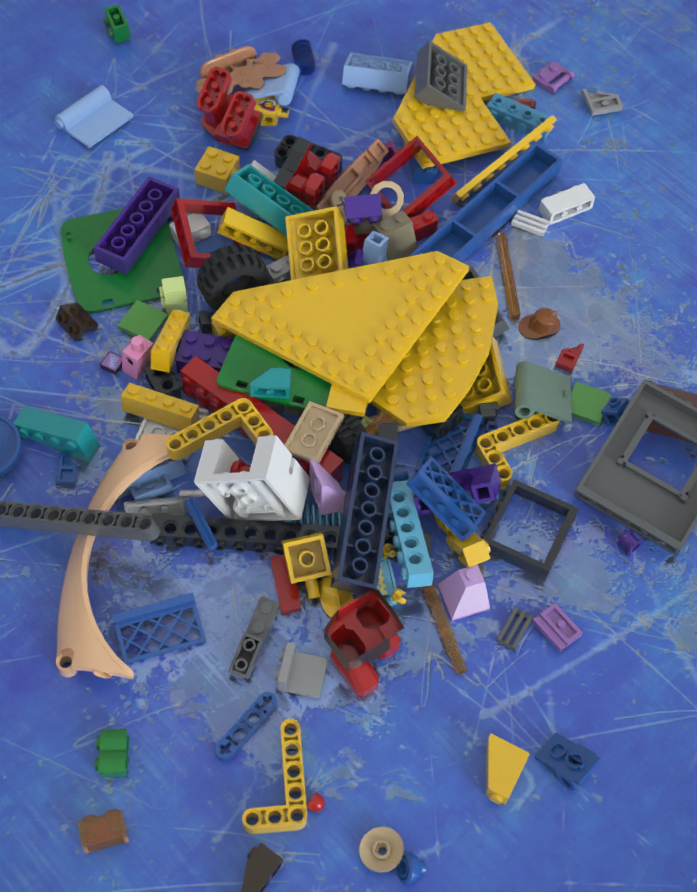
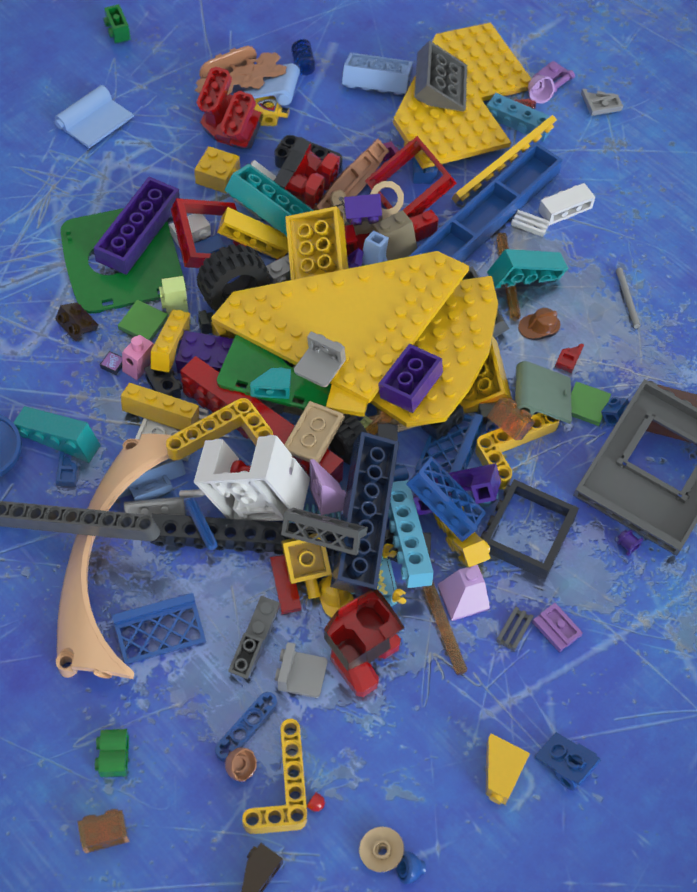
none -> nougat hair [225,747,257,781]
none -> dark grey fence [281,508,368,555]
none -> light grey bracket [294,331,346,387]
none -> dark purple brick [378,344,443,413]
none -> teal wedge [487,249,568,289]
none -> clear orange brick [487,398,535,440]
none -> lavender helmet [528,75,555,103]
none -> light grey bar [616,268,641,328]

